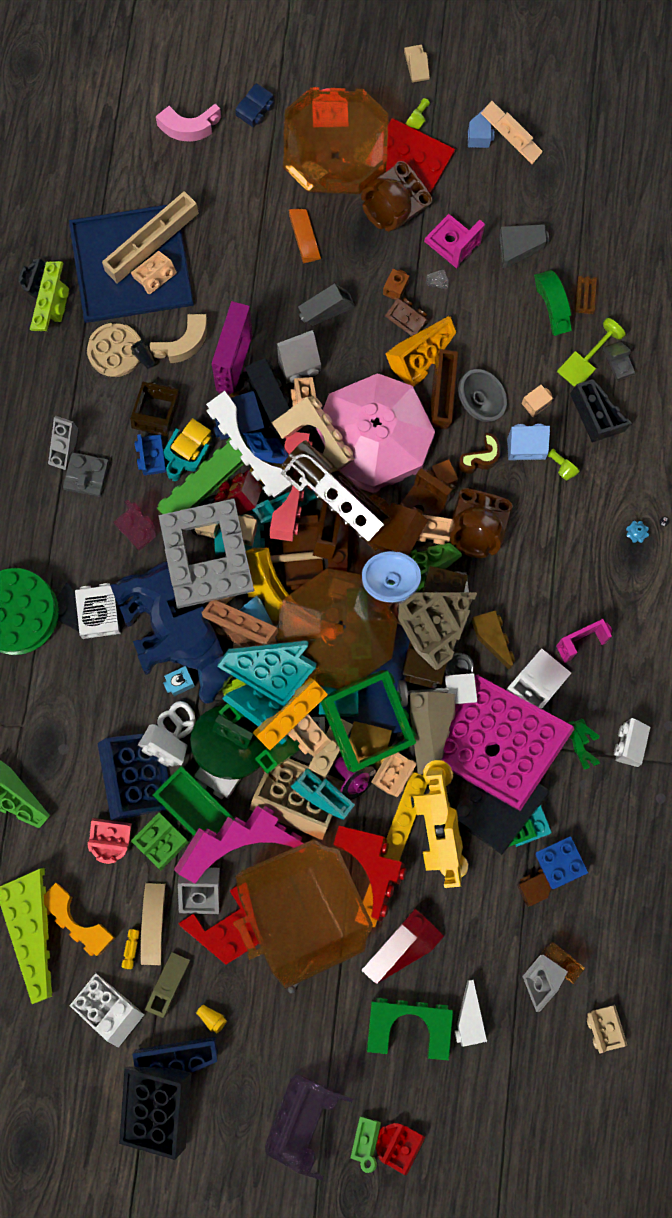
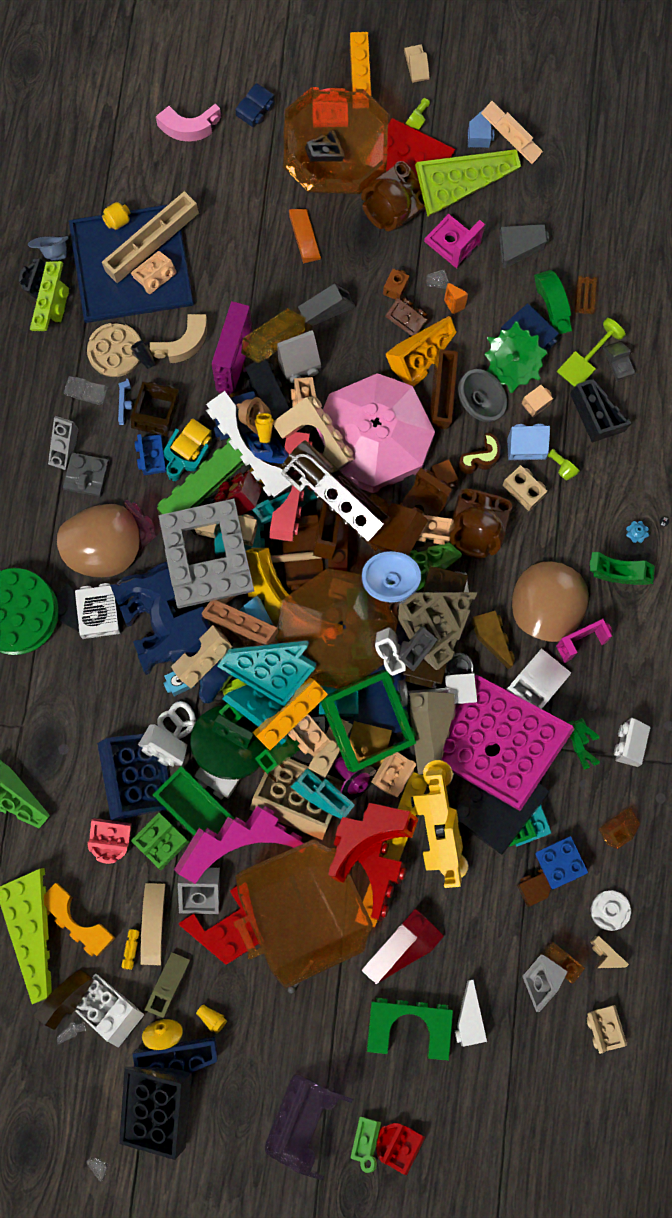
none -> sand blue piece [28,236,68,260]
none -> dark brown slope [34,970,94,1030]
none -> medium nougat piece [57,504,140,578]
none -> clear bar [57,1021,86,1045]
none -> clear slope [64,376,108,405]
none -> clear slope [87,1157,109,1182]
none -> yellow head [102,202,130,230]
none -> medium blue piece [118,379,132,425]
none -> yellow dish [142,1019,183,1050]
none -> tan arch [171,625,233,688]
none -> medium nougat piece [236,397,271,435]
none -> clear yellow brick [241,309,305,363]
none -> yellow cone [255,413,274,443]
none -> black wing [305,130,345,161]
none -> red arch [328,803,419,883]
none -> light orange brick [350,32,371,108]
none -> white brick [375,627,406,676]
none -> flat silver slope [398,627,438,671]
none -> lime wing [415,149,521,217]
none -> orange slope [444,283,468,314]
none -> green piece [485,321,547,393]
none -> dark blue panel [499,303,559,350]
none -> tan brick [503,465,547,511]
none -> medium nougat piece [512,562,589,642]
none -> green arch [590,552,655,585]
none -> white tile [590,890,631,931]
none -> tan slope [590,936,629,968]
none -> clear orange slope [599,807,640,849]

